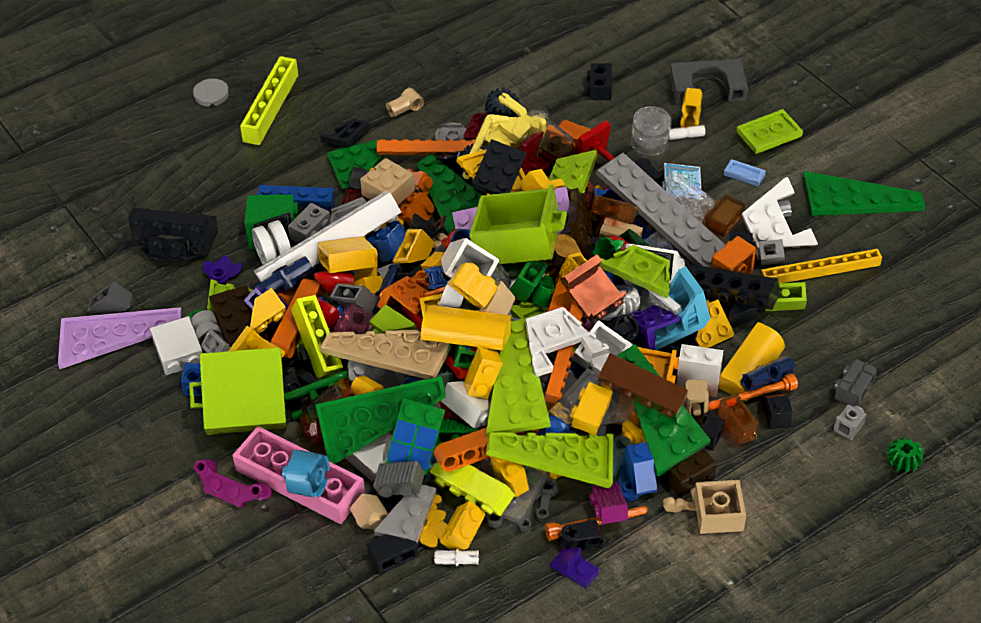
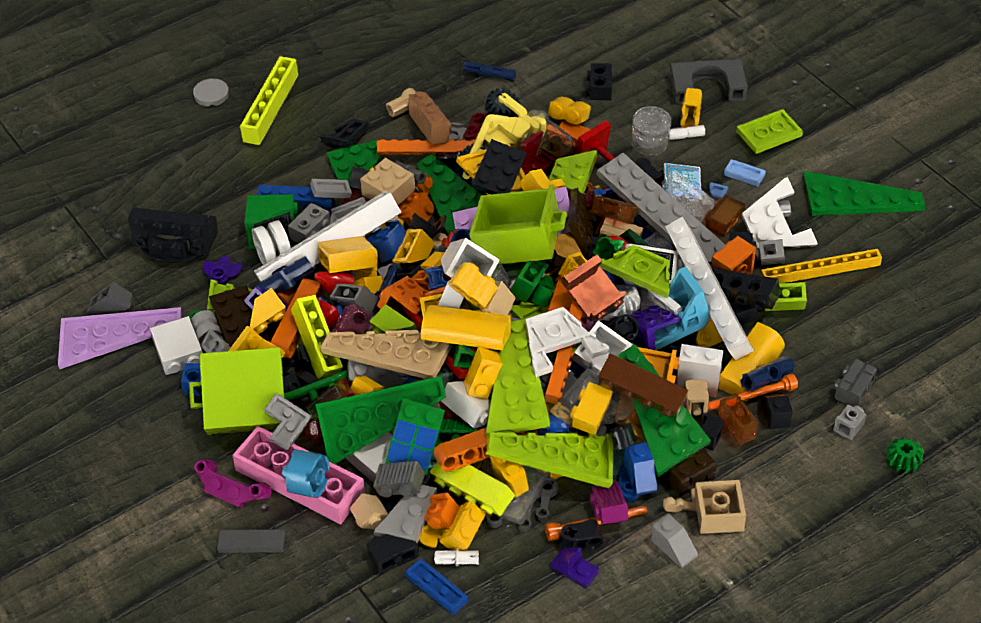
none -> dark grey tile [217,530,286,553]
none -> light grey tile [264,393,312,451]
none -> light grey tile [310,179,352,198]
none -> dark grey pin [394,161,426,183]
none -> blue tile [405,558,469,615]
none -> medium nougat brick [409,91,451,144]
none -> orange brick [424,493,459,529]
none -> dark blue axle [464,62,516,81]
none -> yellow brick [548,97,591,124]
none -> black leg [610,422,637,450]
none -> light grey slope [651,514,698,569]
none -> white brick [665,217,754,360]
none -> medium blue tile [709,182,728,204]

